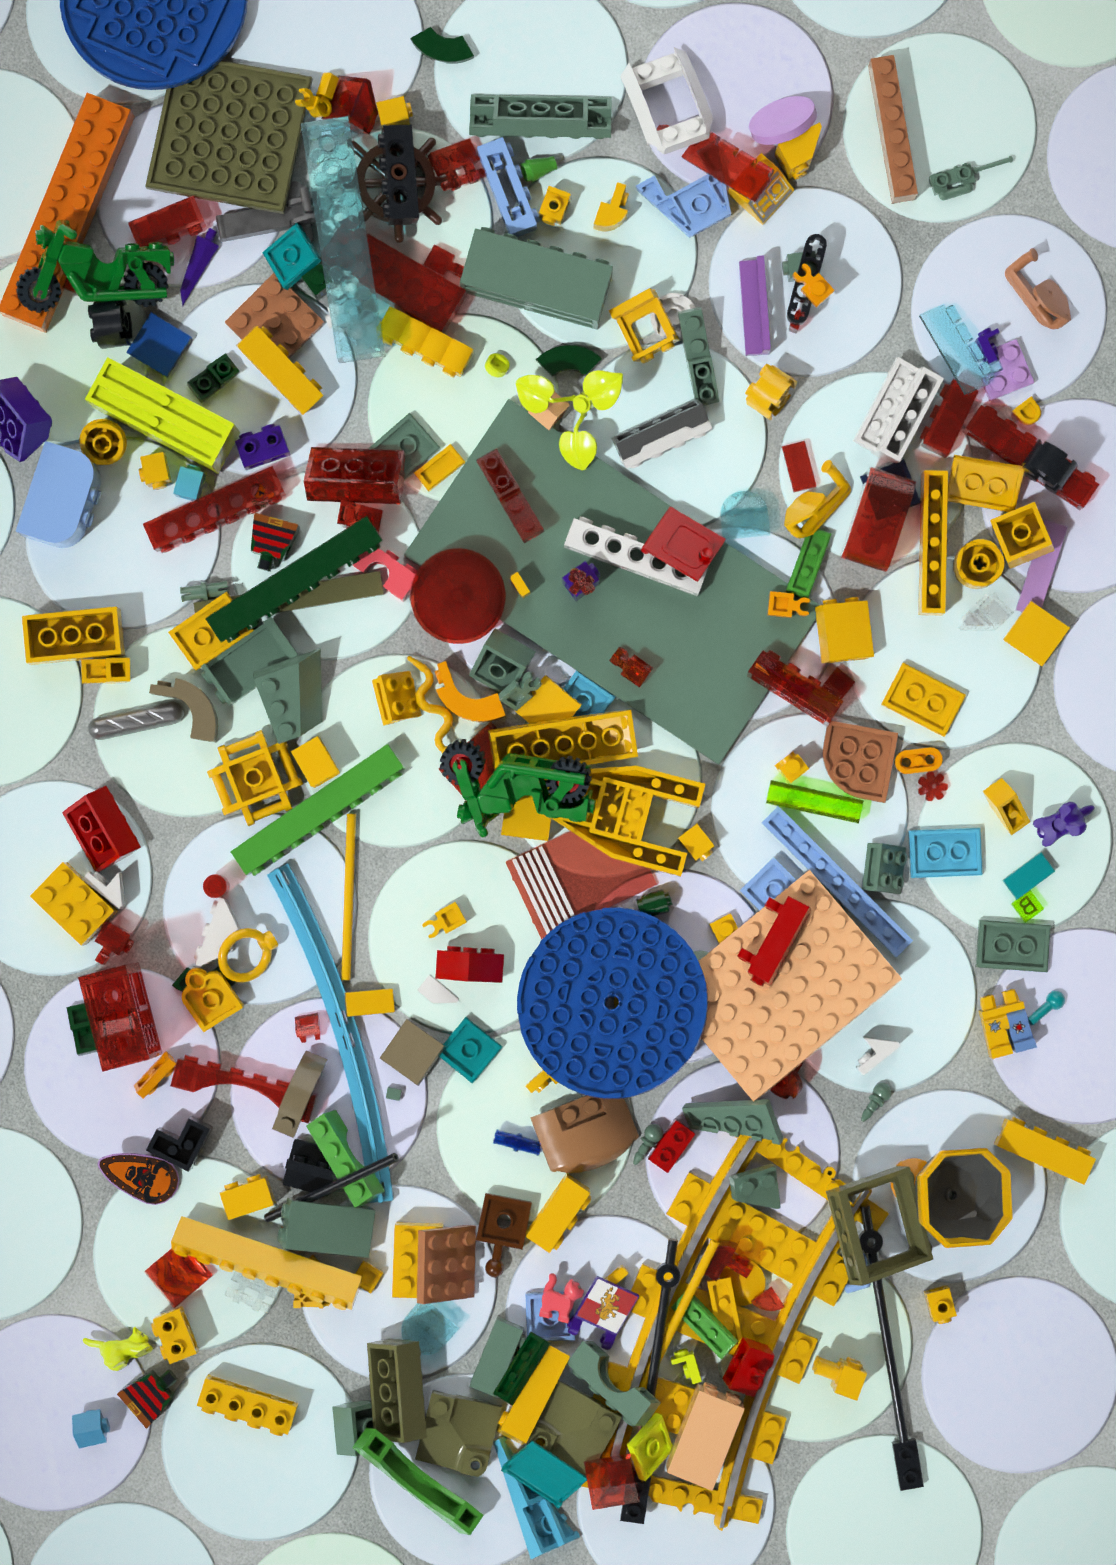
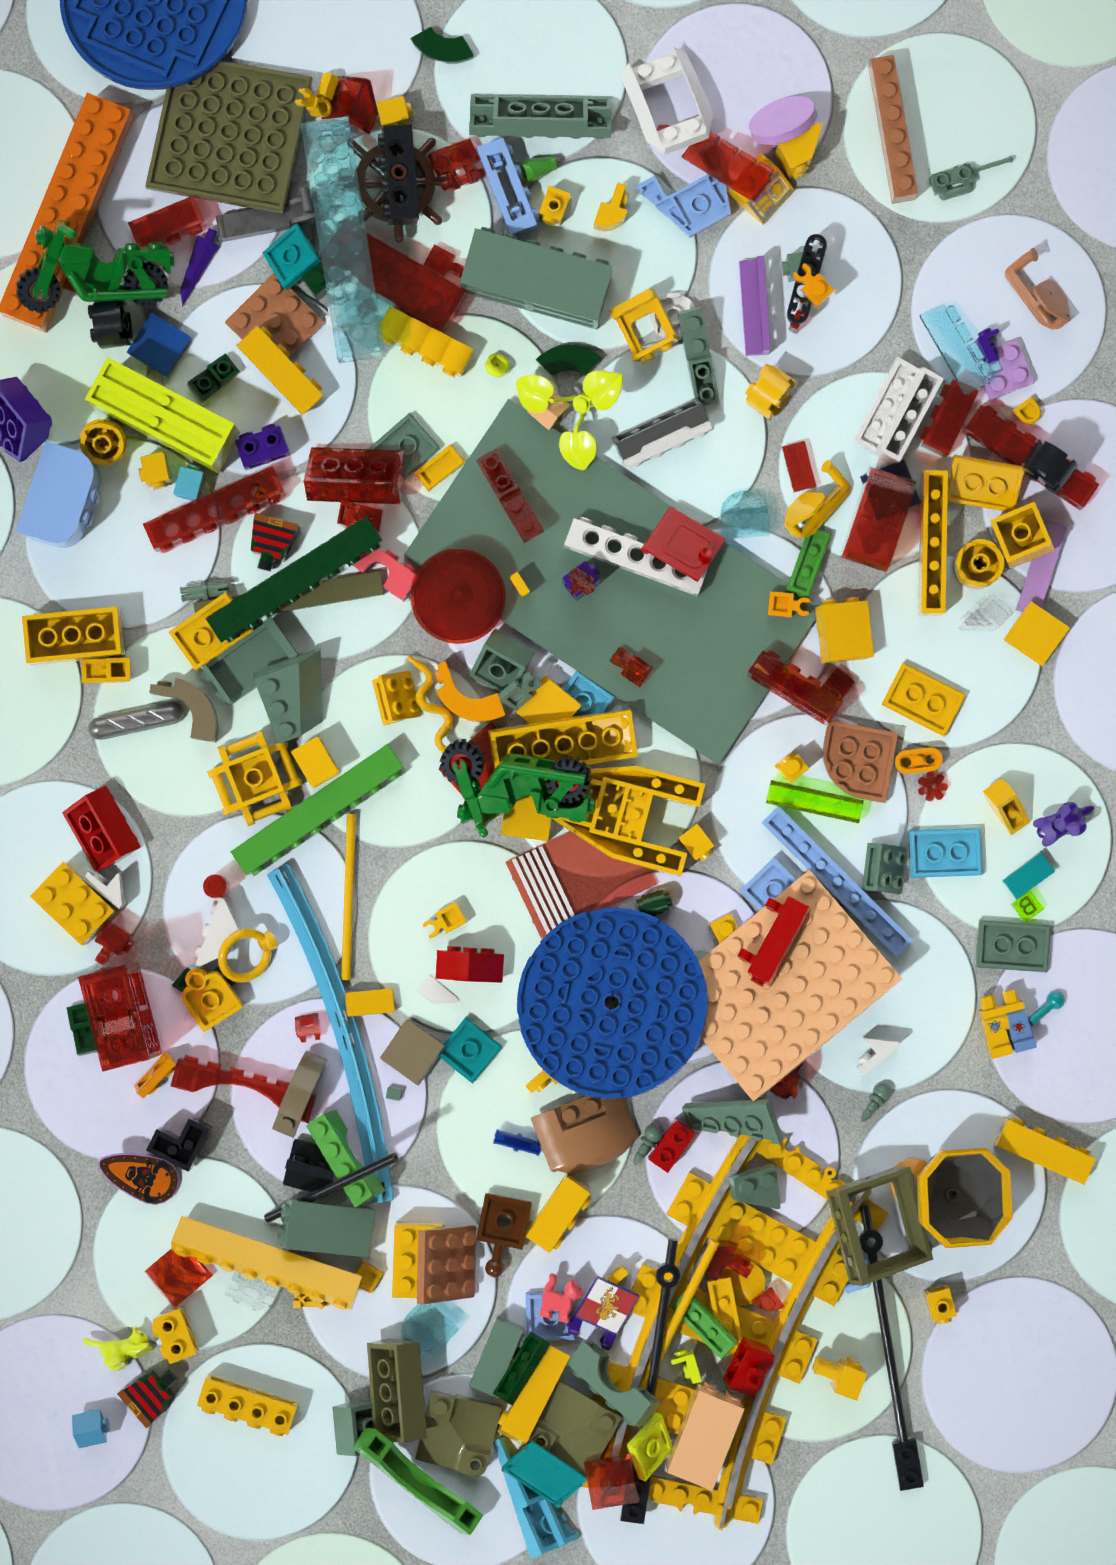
yellow brick [220,1174,276,1220] -> none

